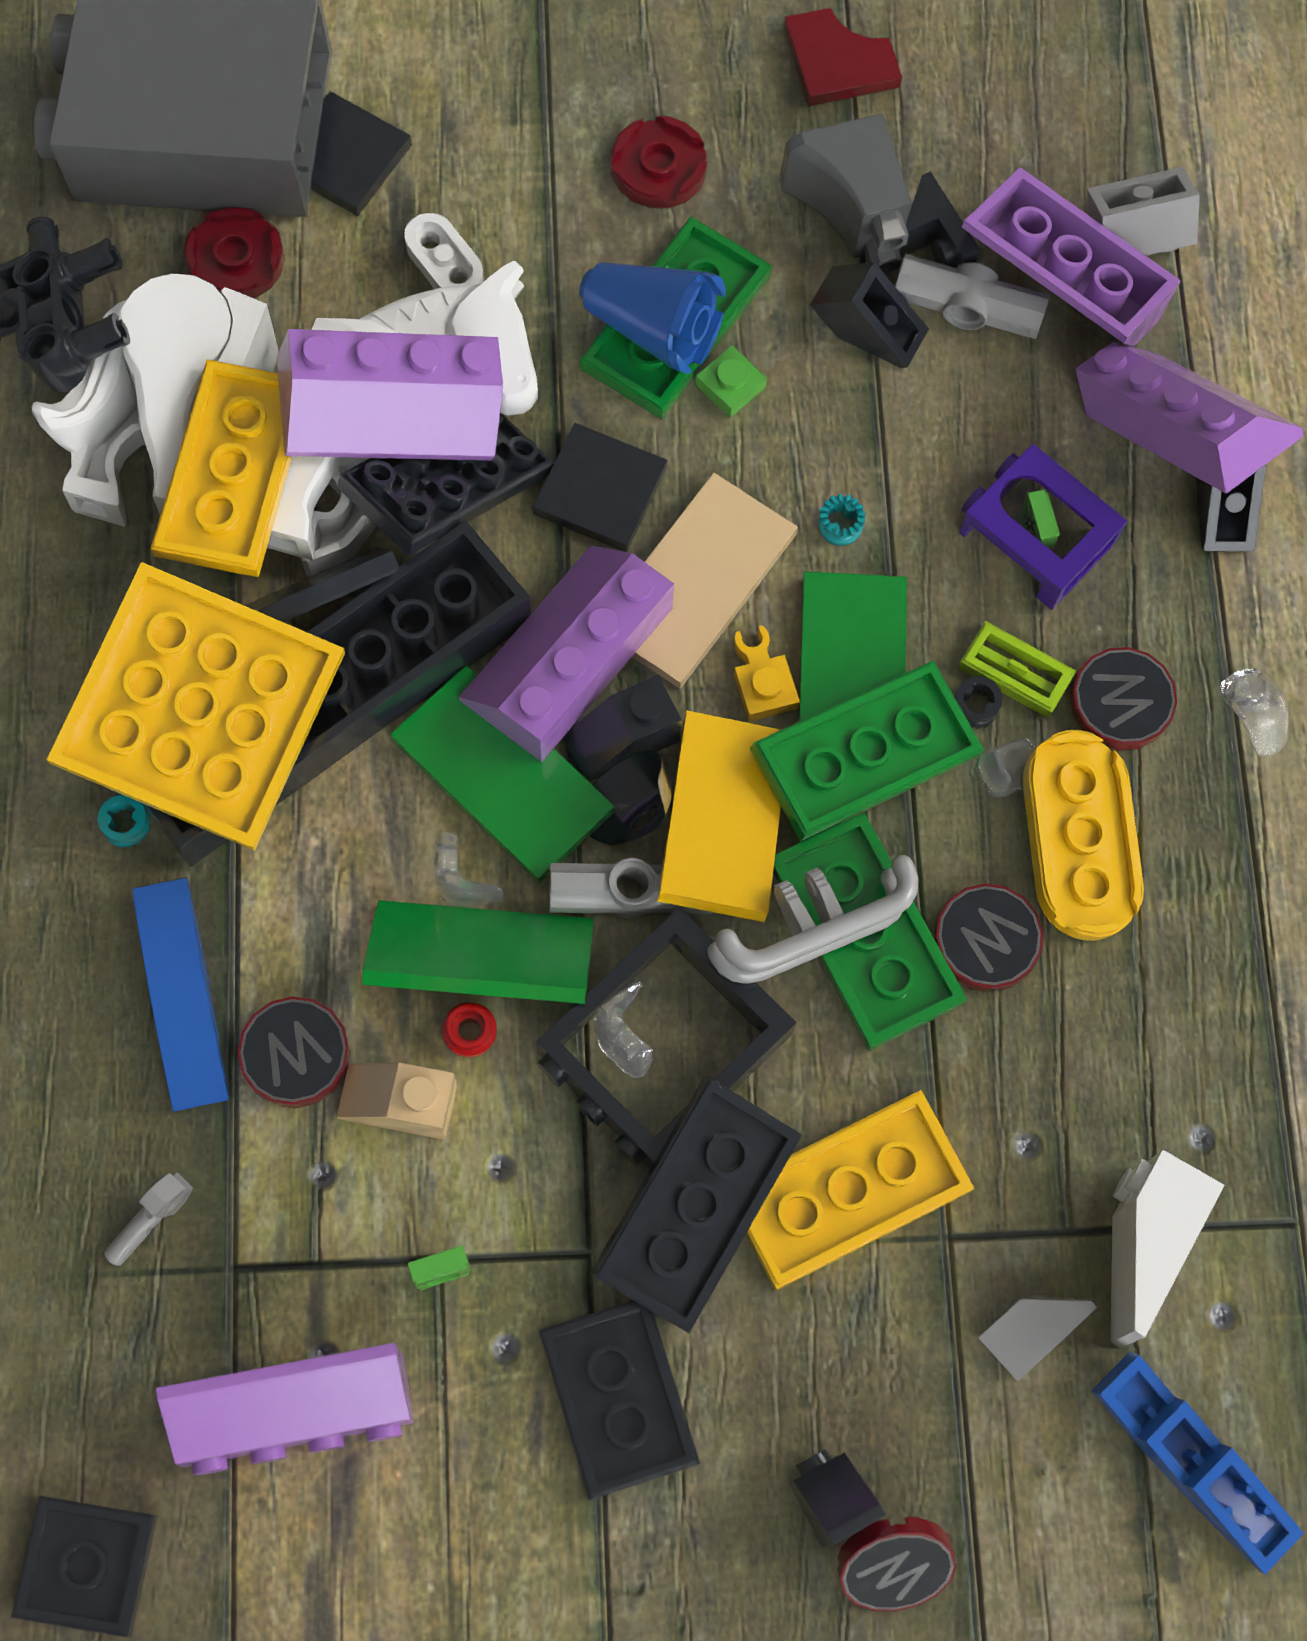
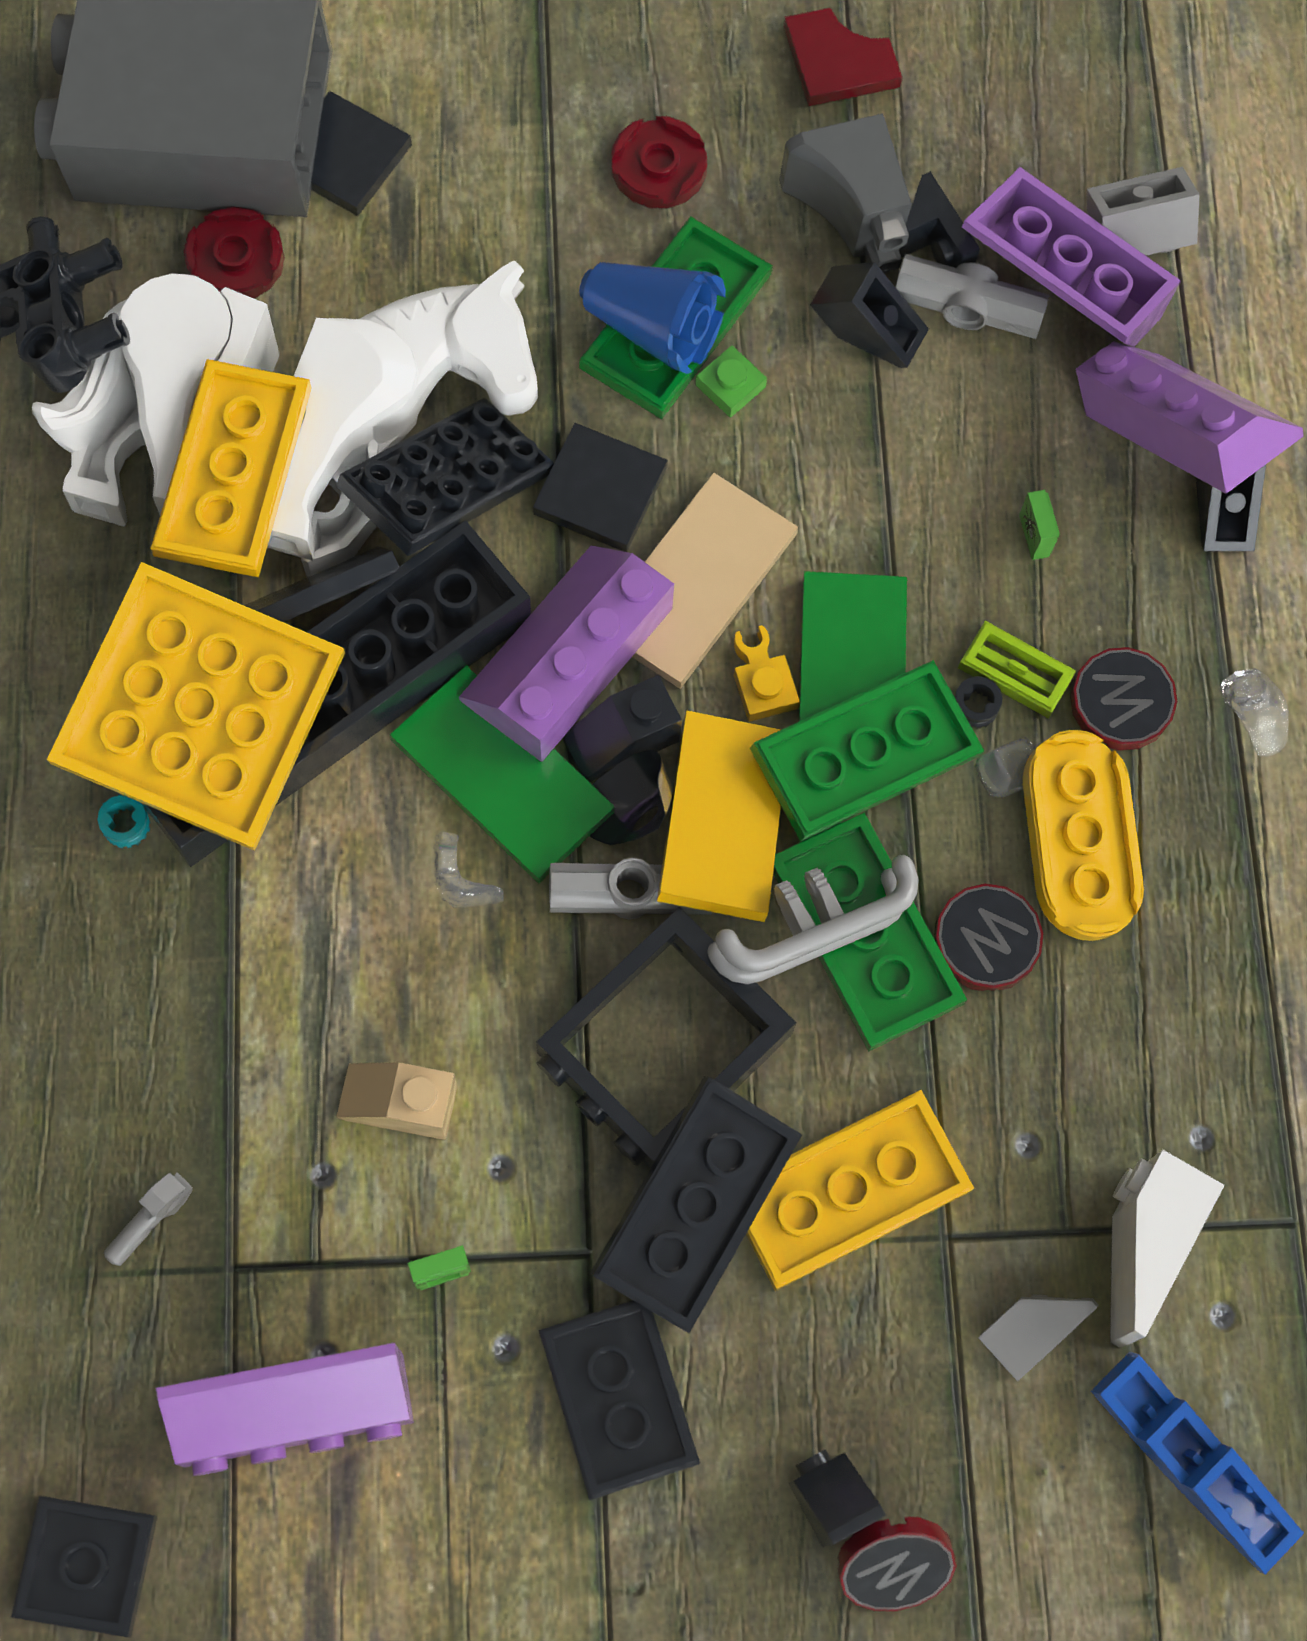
blue slope [132,877,230,1112] -> none
black tile [237,996,350,1109] -> none
slope [277,329,503,460] -> none
green tile [362,900,594,1004] -> none
white plate [405,213,484,289] -> none
red plate [442,1002,497,1058] -> none
clear hair [594,981,653,1078] -> none
teal bush [818,494,865,546] -> none
dark purple panel [959,444,1127,610] -> none

